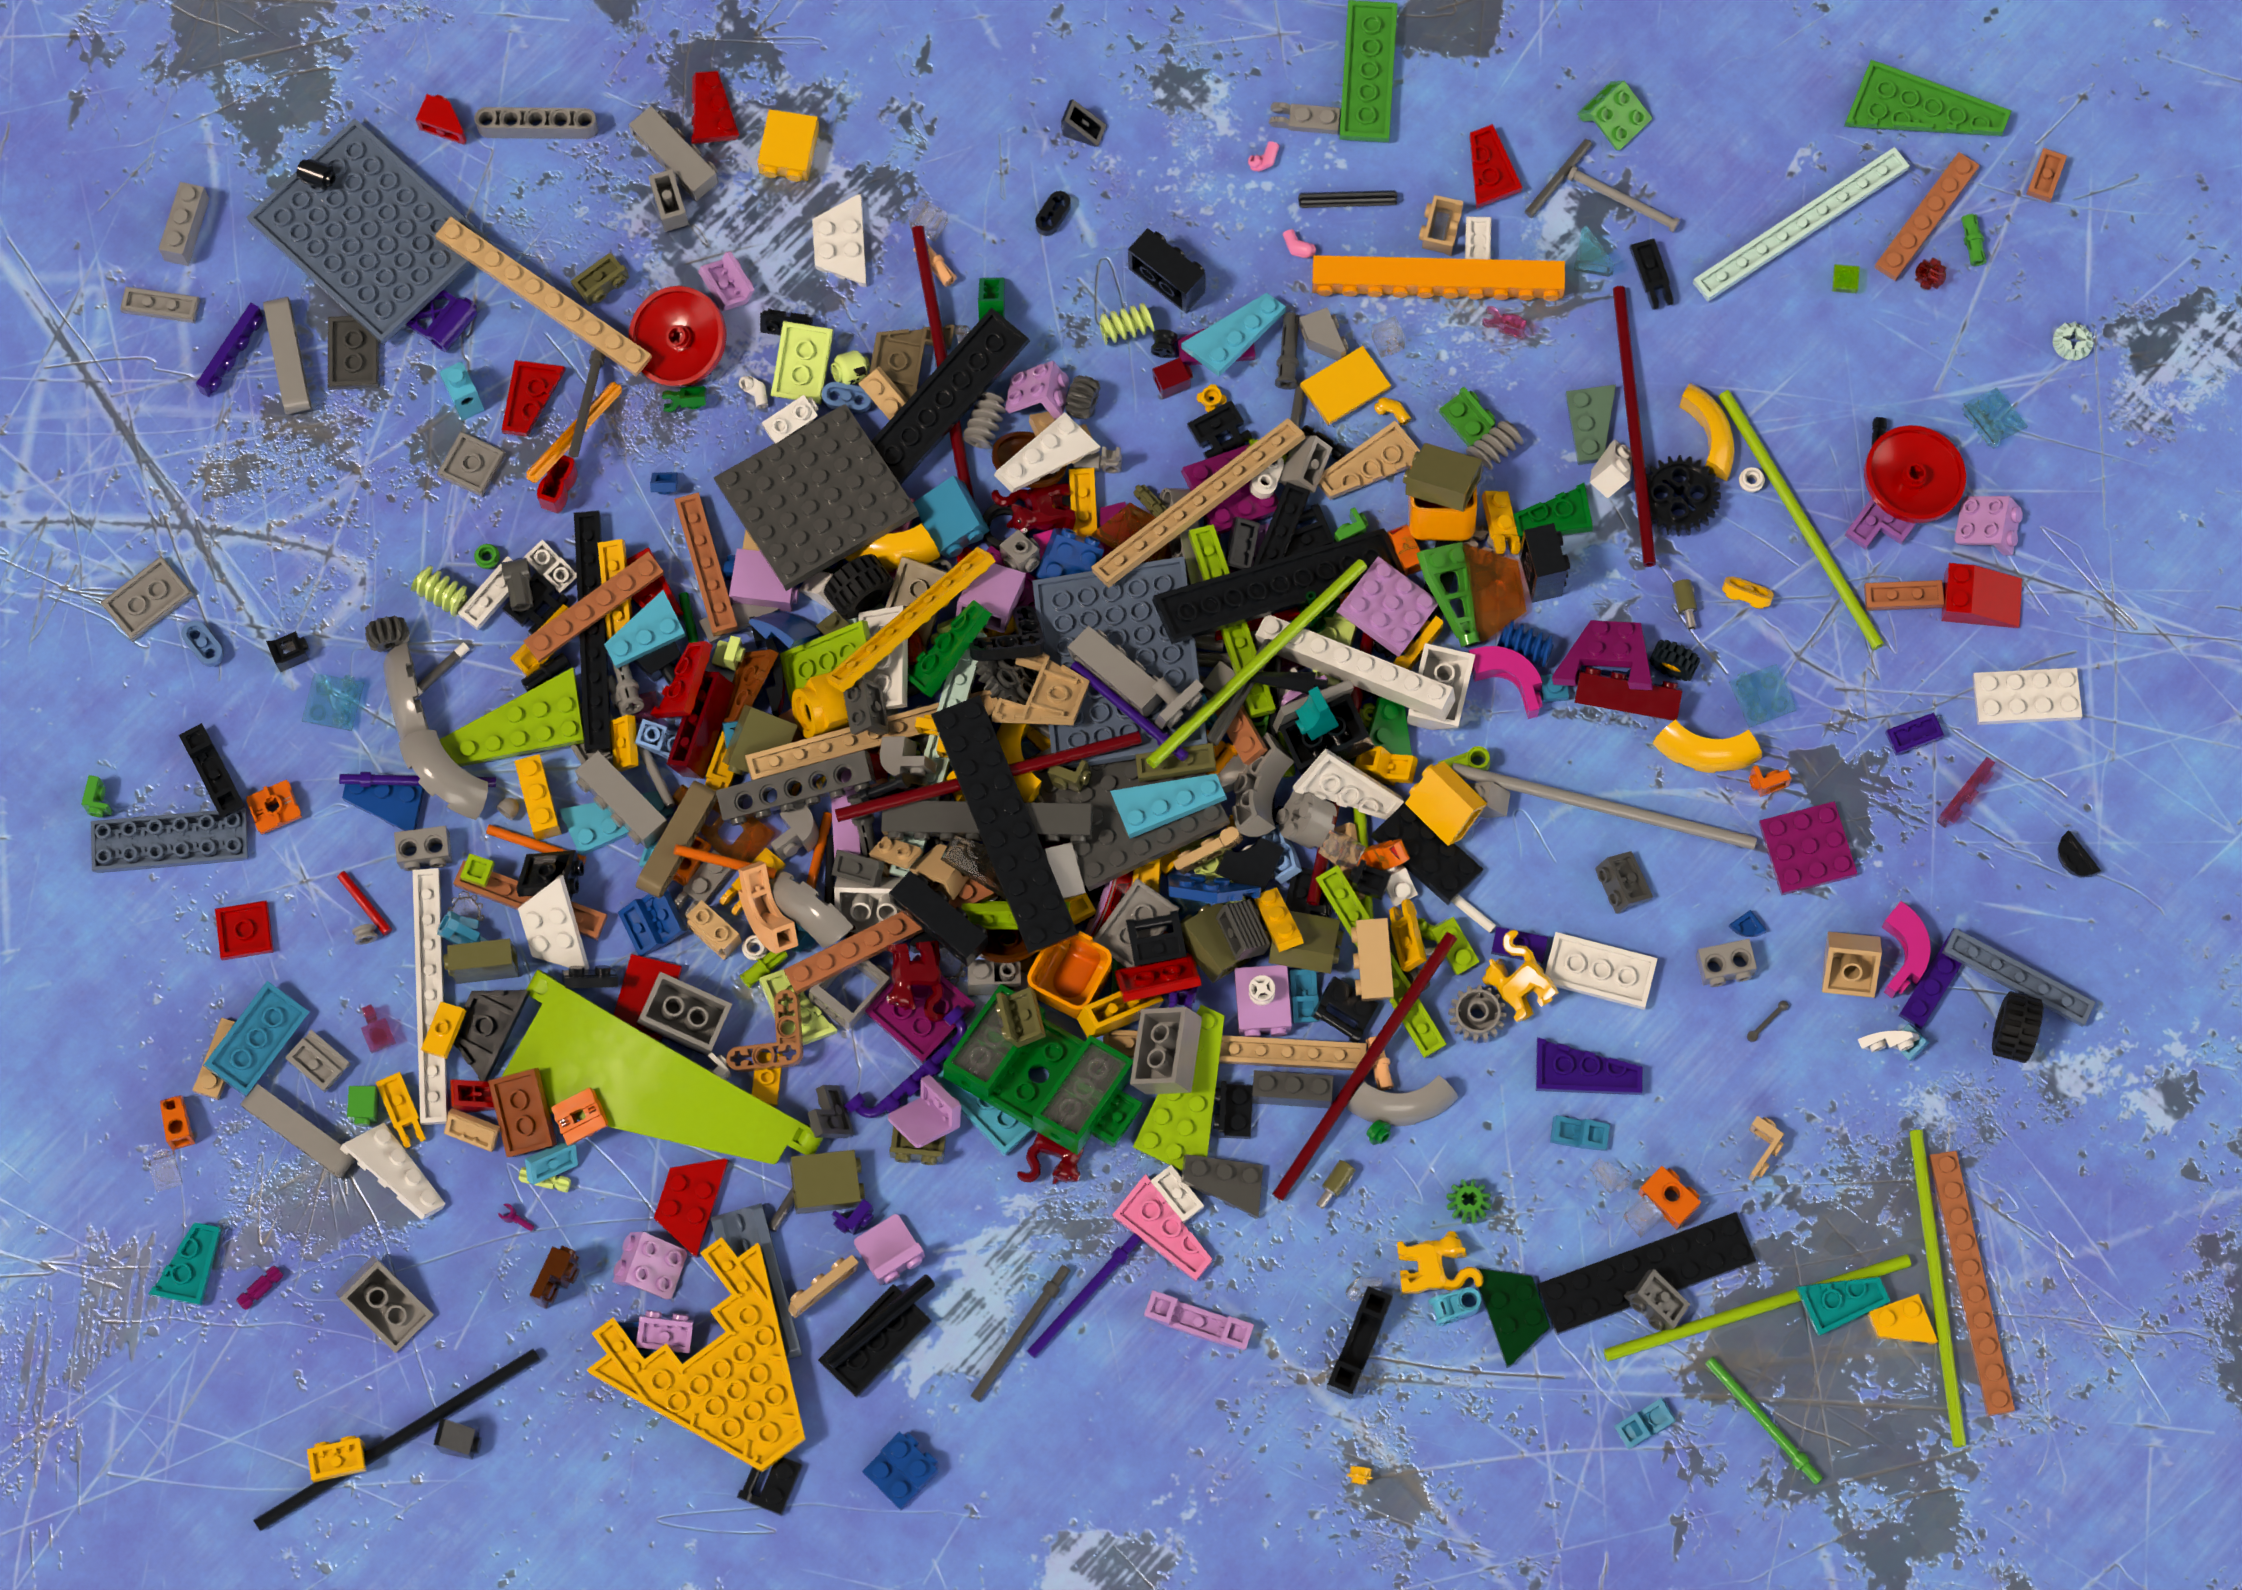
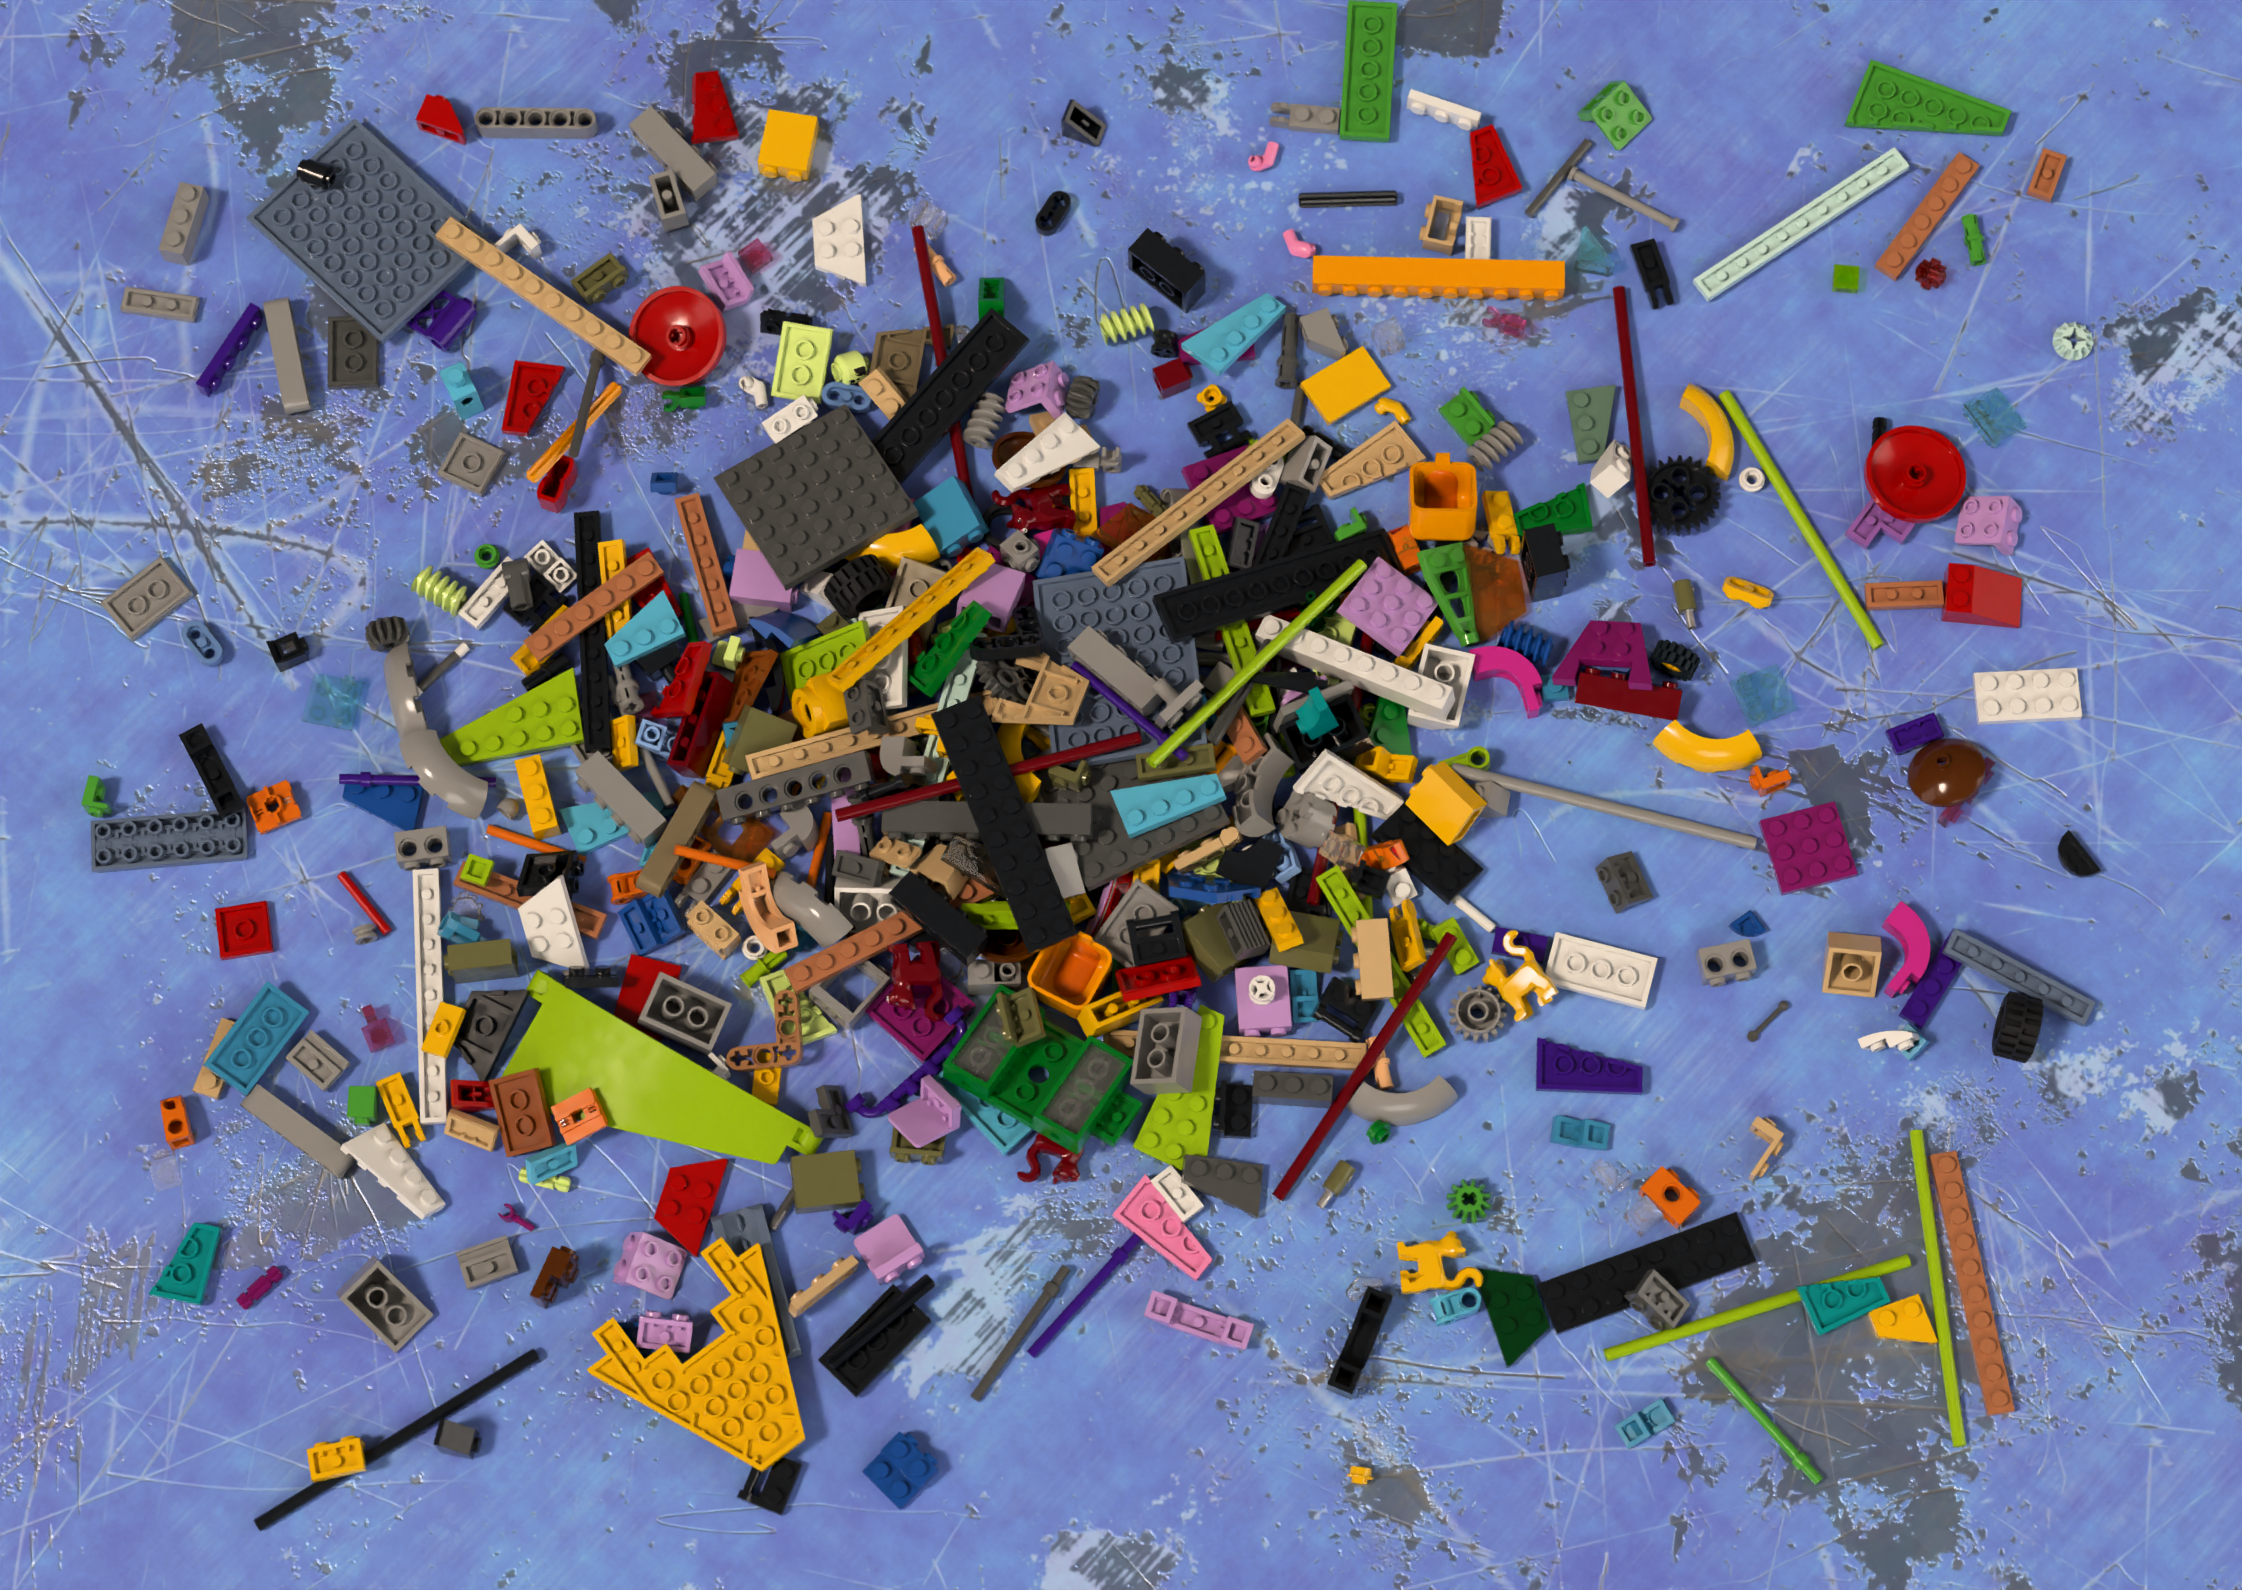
olive brick [1403,443,1482,512] -> none
none -> light grey plate [456,1235,519,1290]
none -> white bracket [491,223,542,260]
none -> orange piece [607,869,649,905]
none -> clear pink plate [738,238,773,274]
none -> white plate [1407,89,1481,131]
none -> reddish brown dish [1908,738,1986,807]

